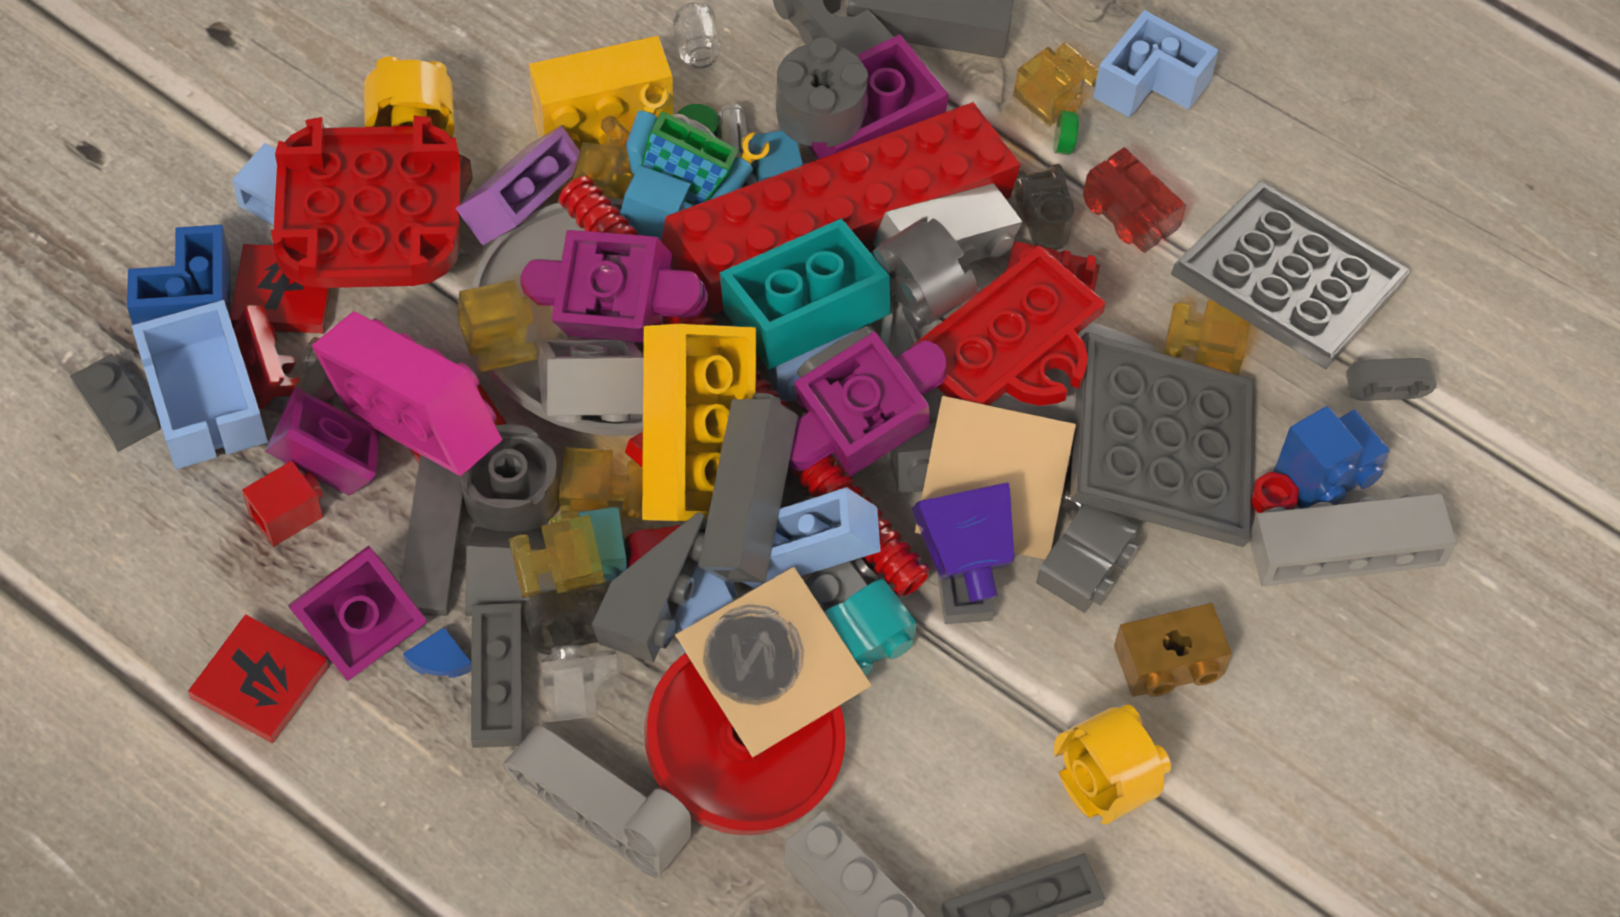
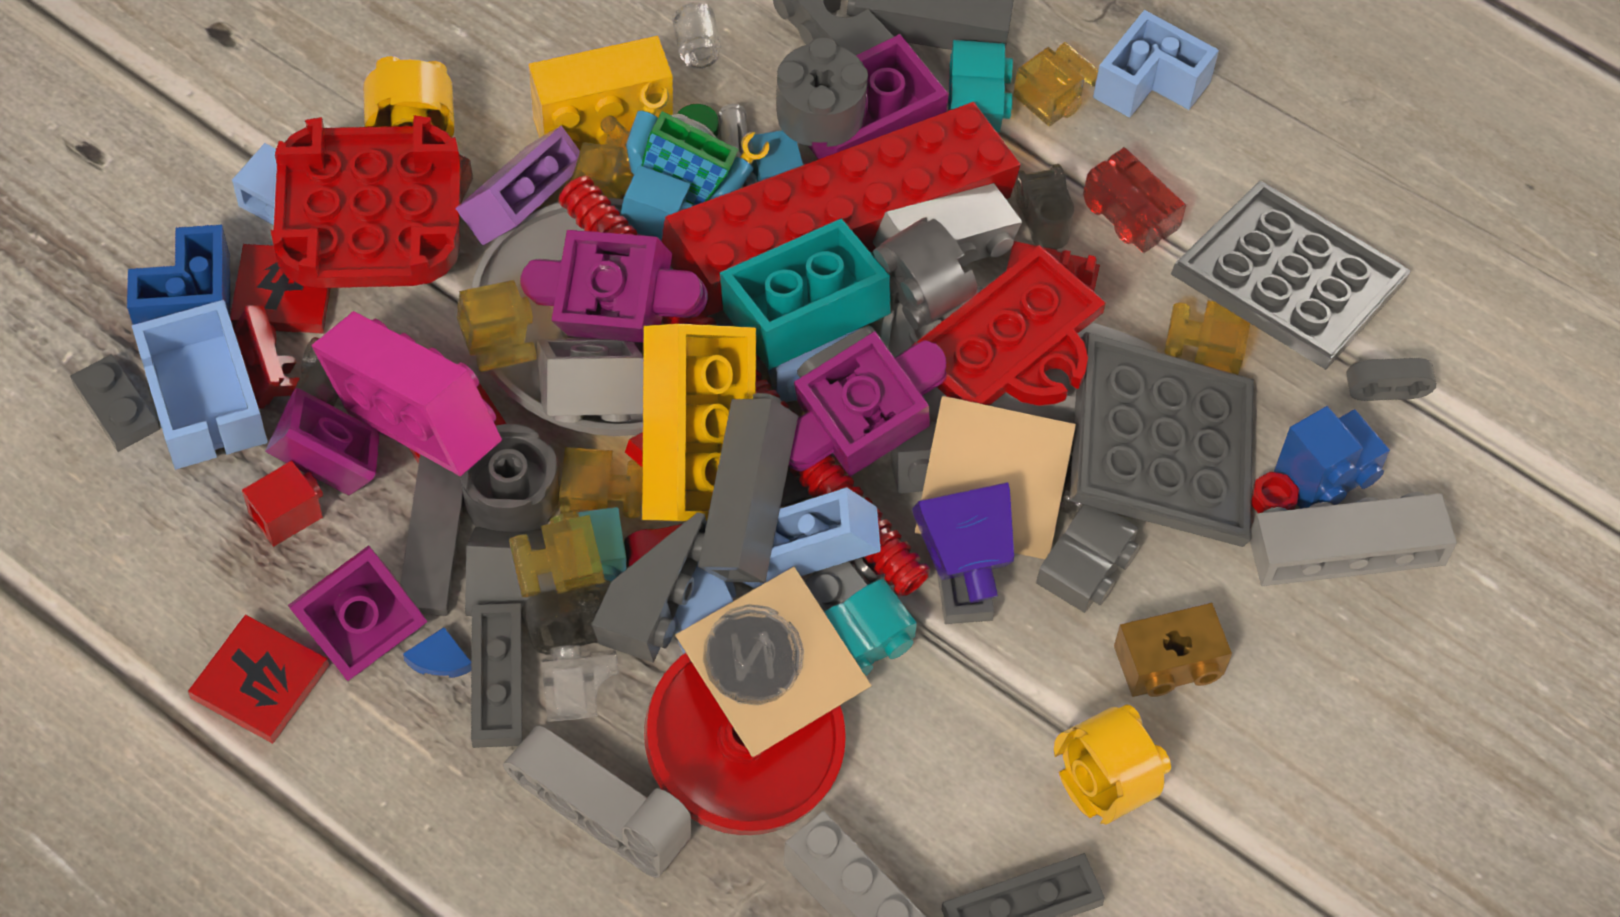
green tile [1053,110,1079,156] -> none
none -> teal brick [948,40,1013,132]

